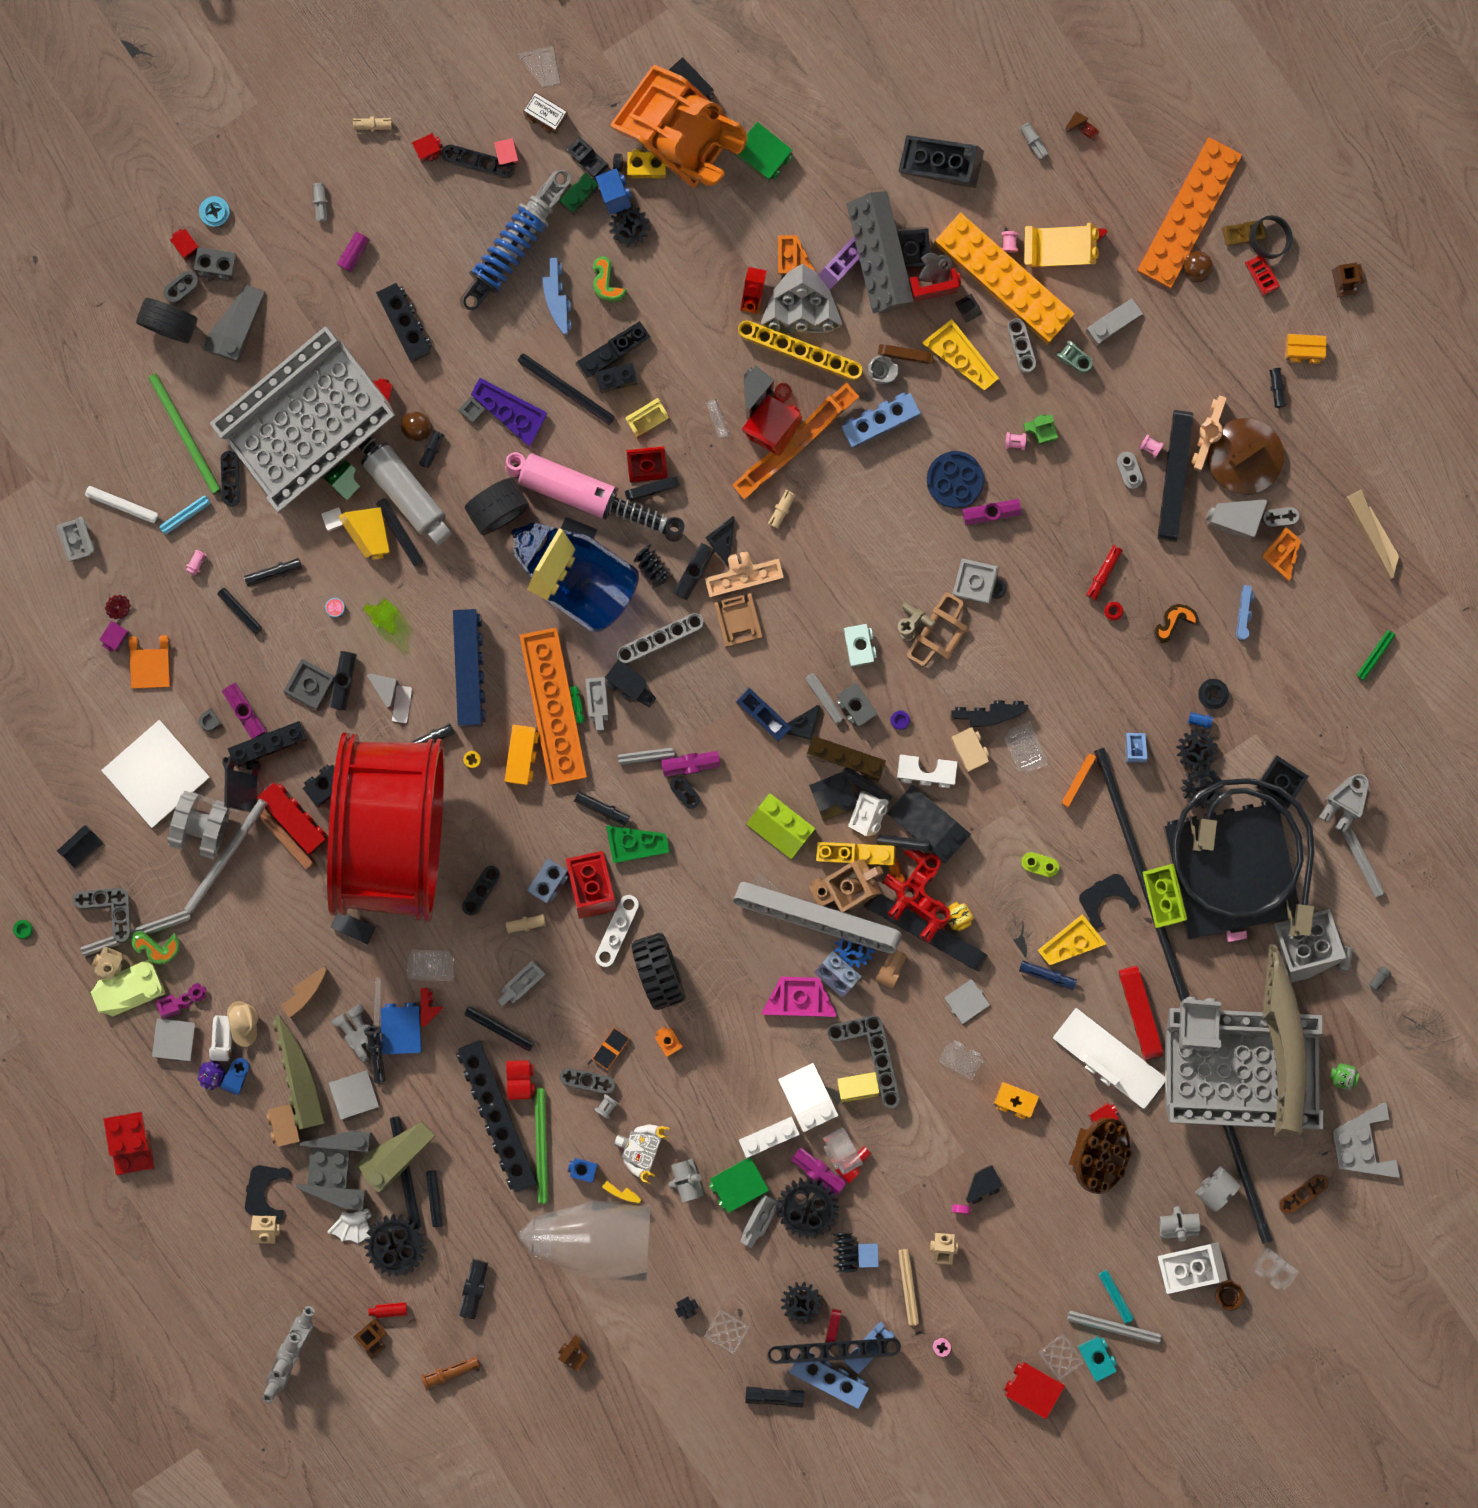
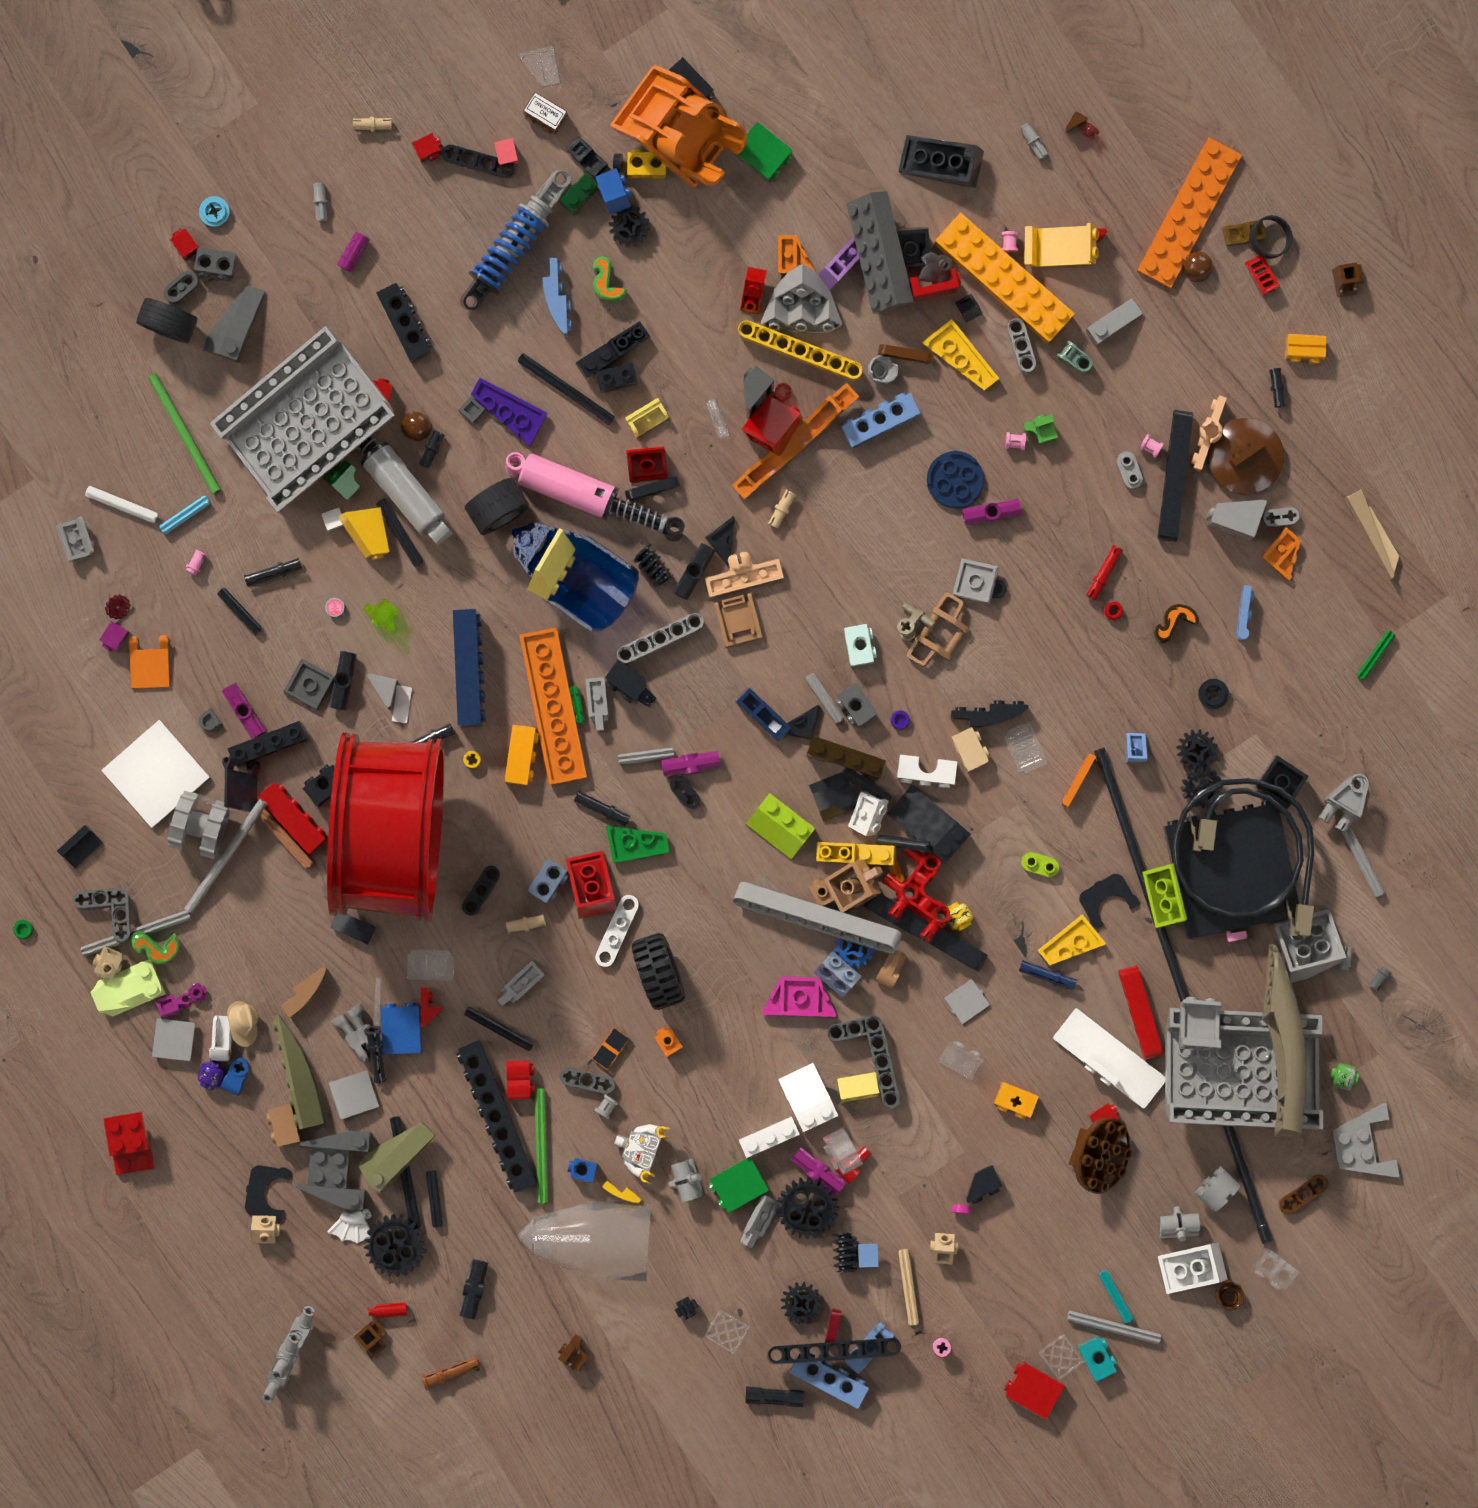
black beam [220,451,240,507] -> none
black sticker [561,517,597,547] -> none
blue pin [1188,712,1213,729] -> none

